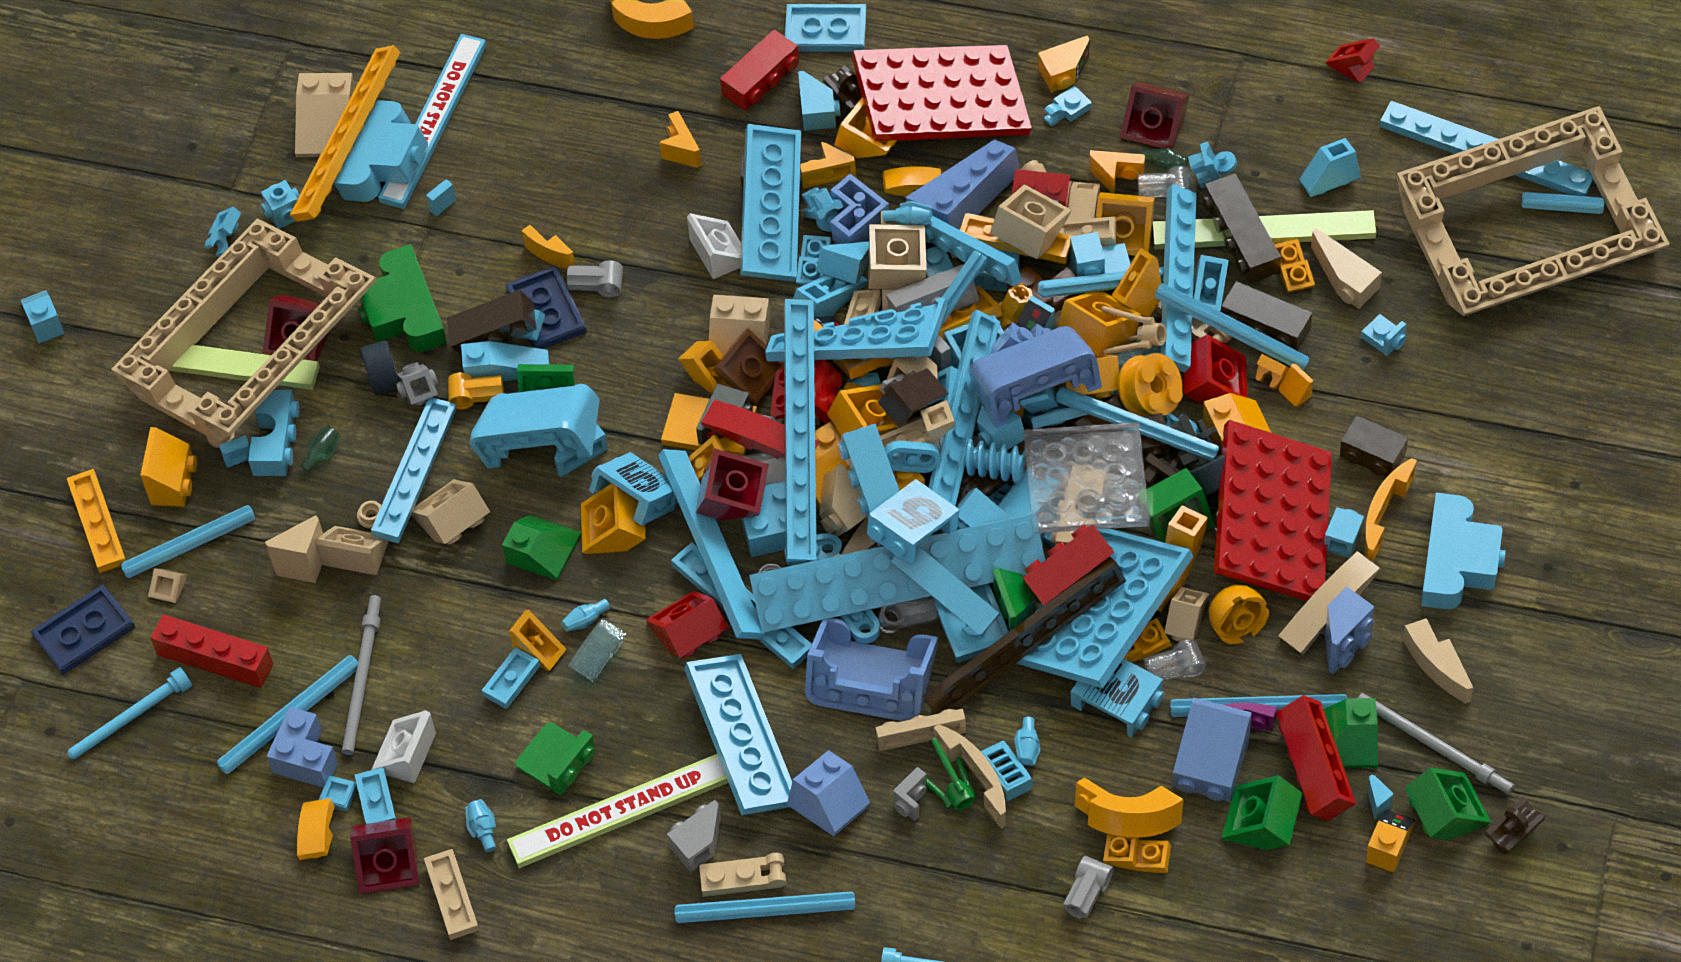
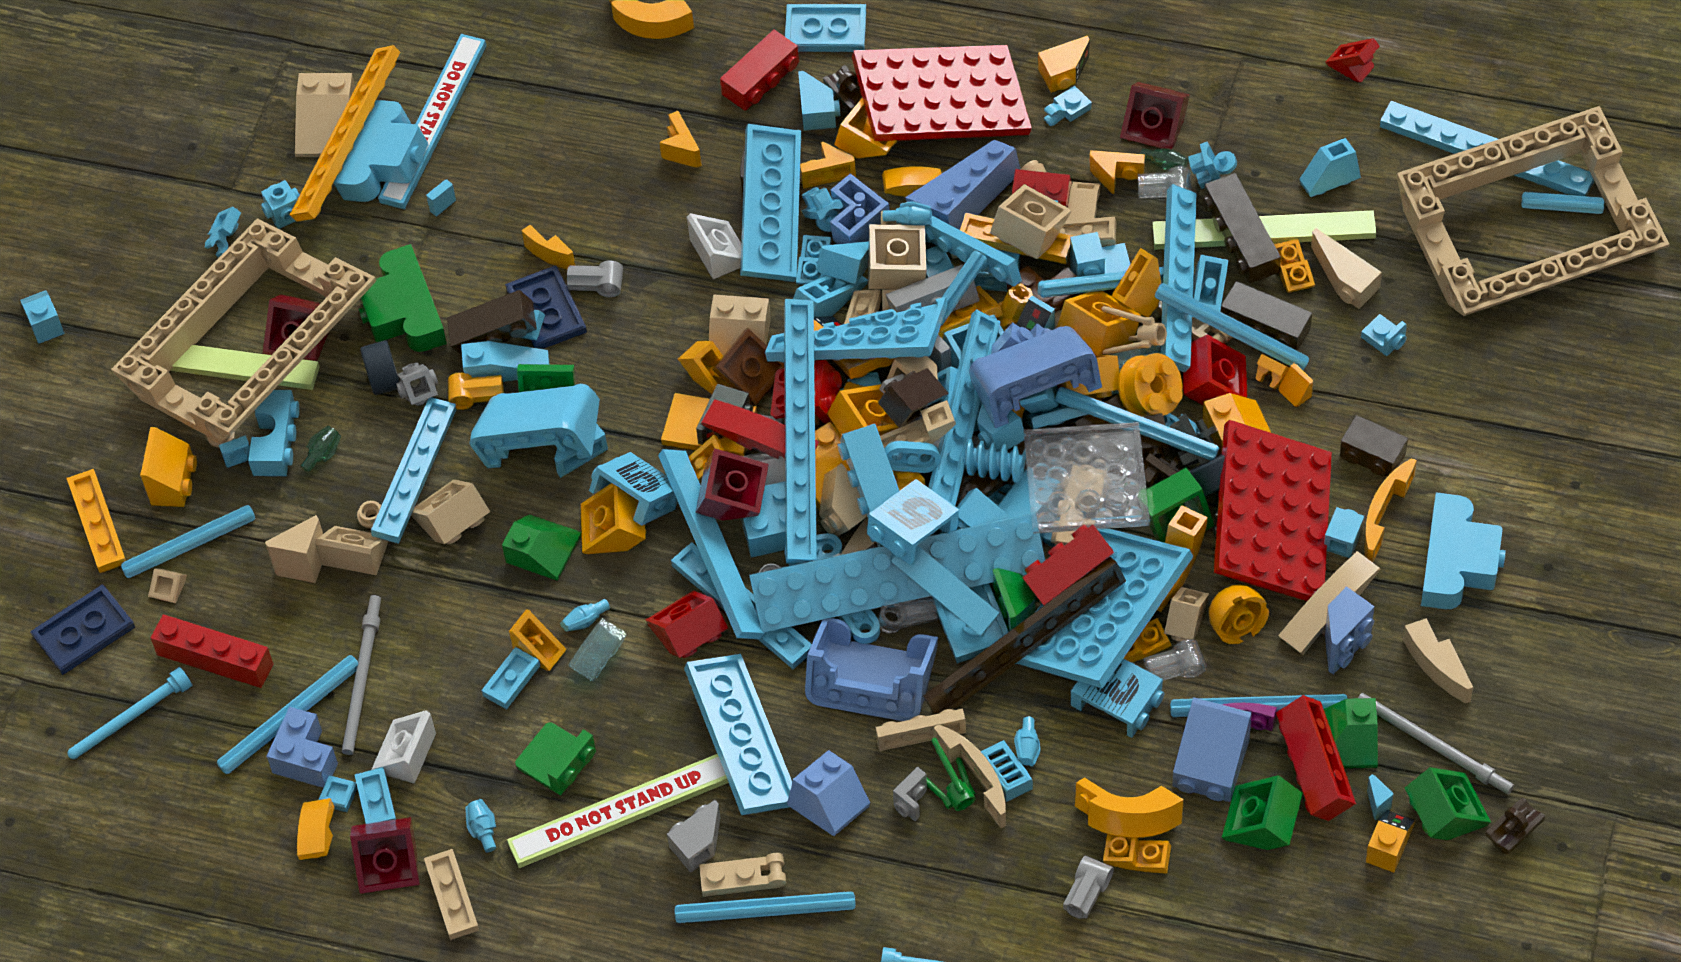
light orange slope [1096,192,1155,256] -> none

